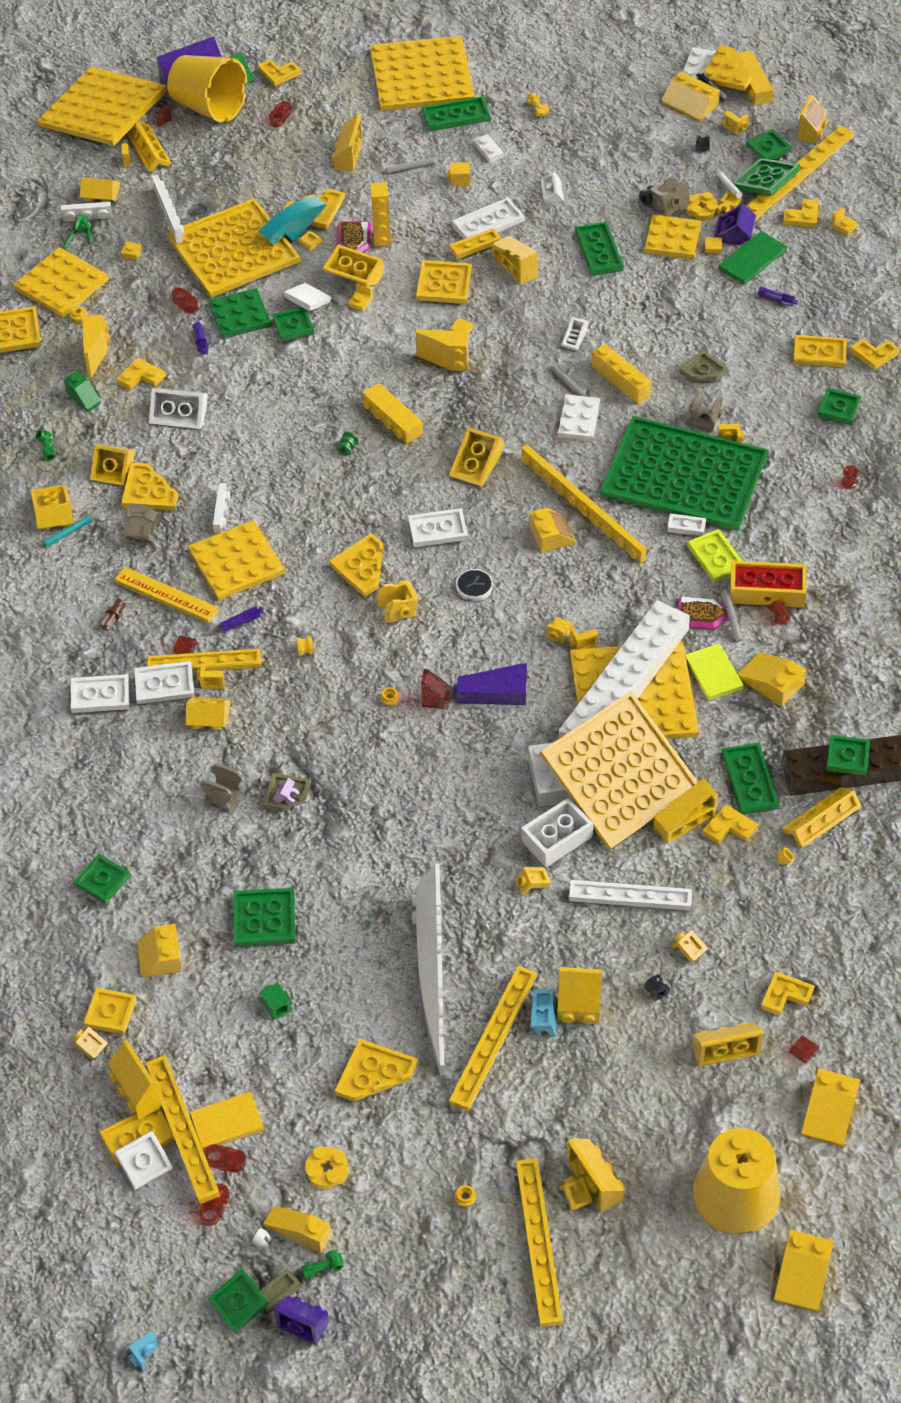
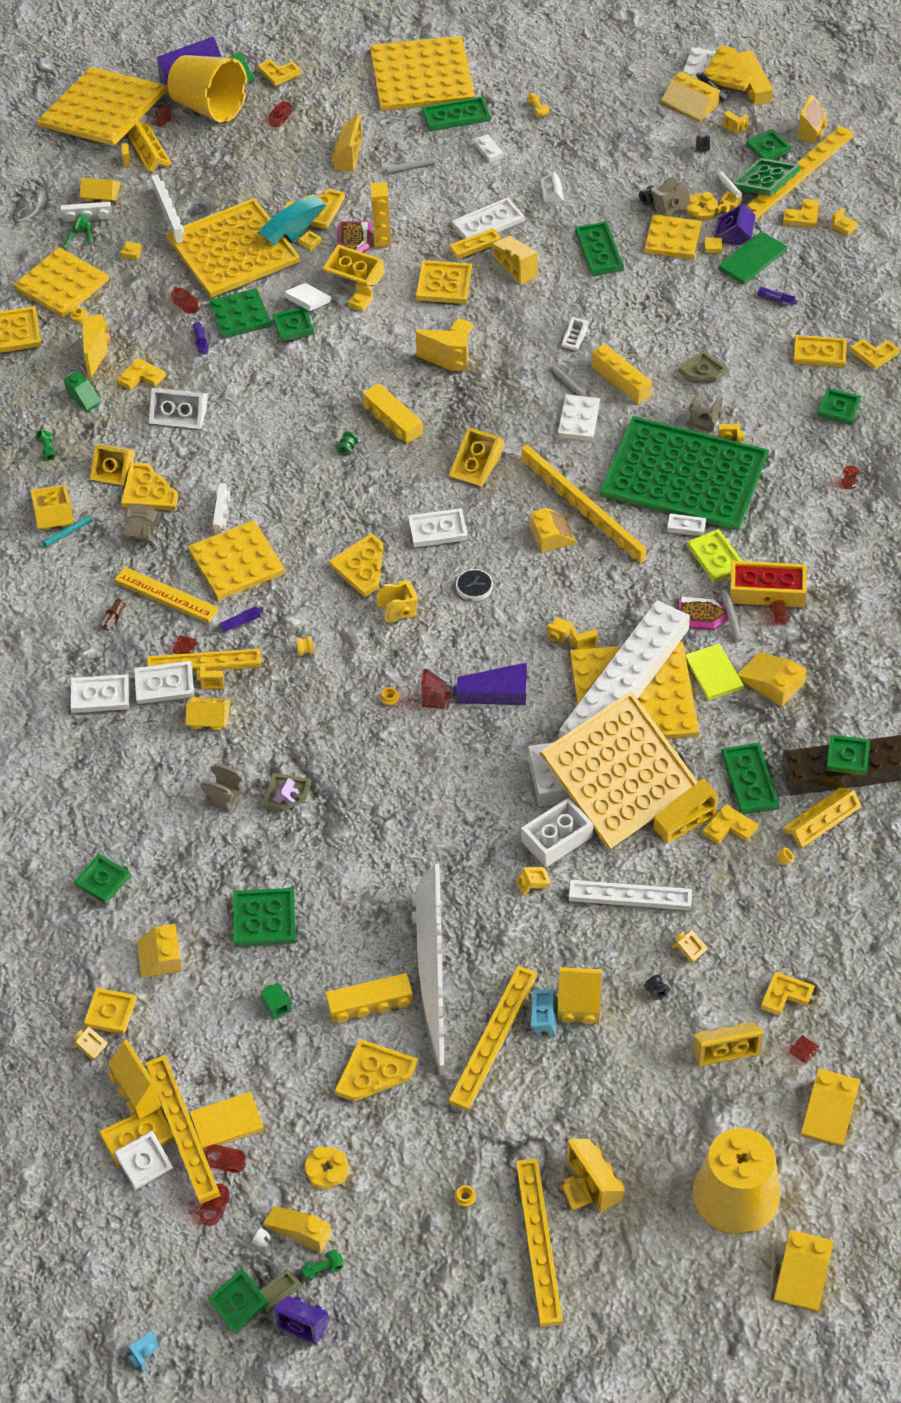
yellow brick [447,162,470,186] -> none
none -> yellow brick [326,973,413,1024]

